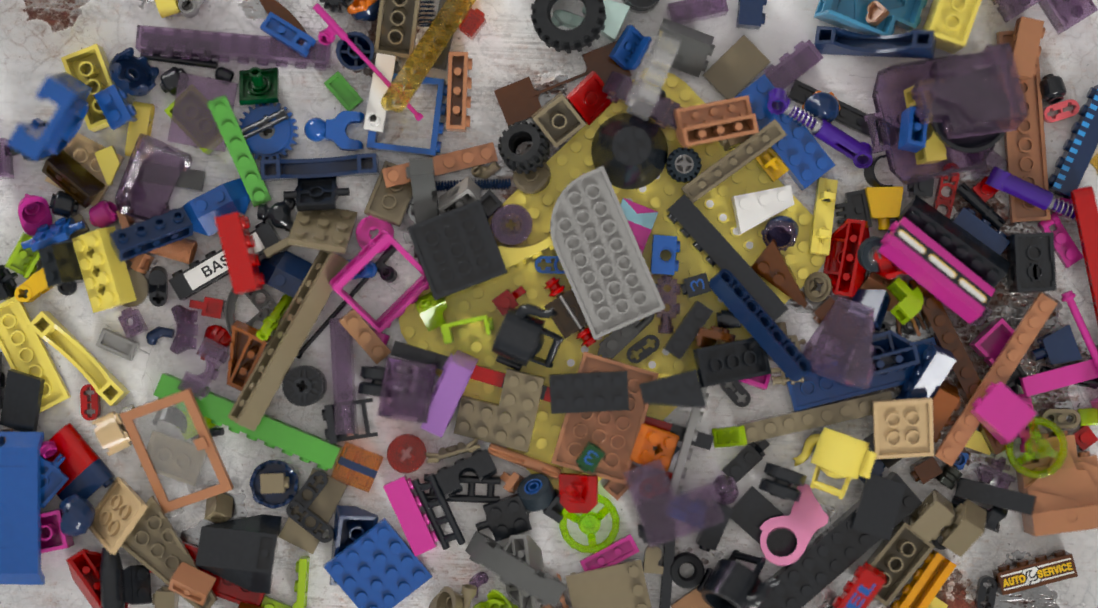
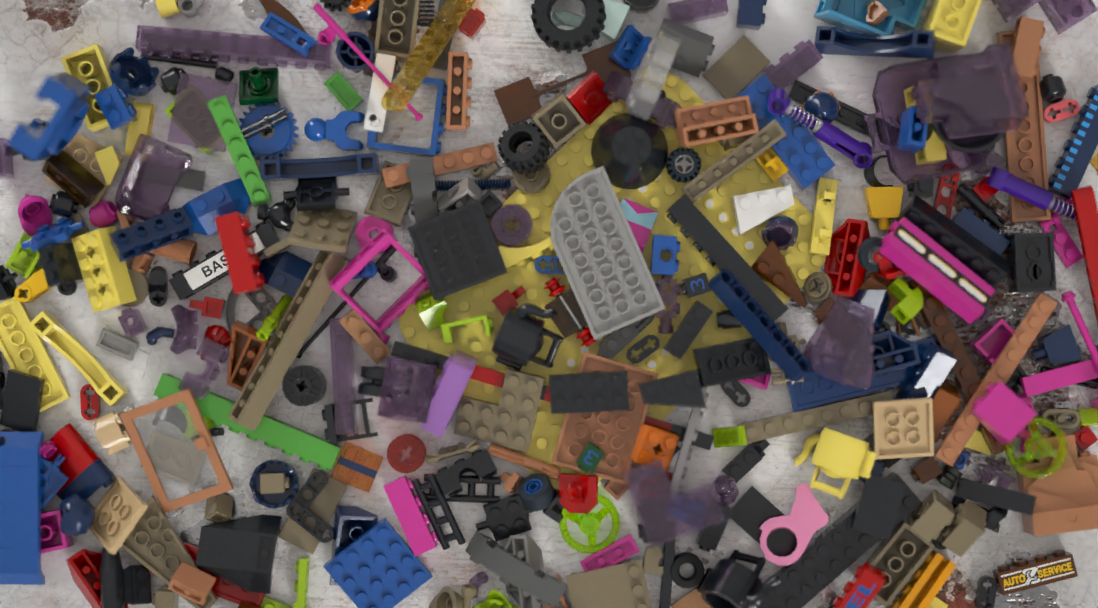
reddish brown bracket [696,326,736,348] -> none
black wheel [758,463,807,502] -> none
black hinge [835,189,872,228] -> none

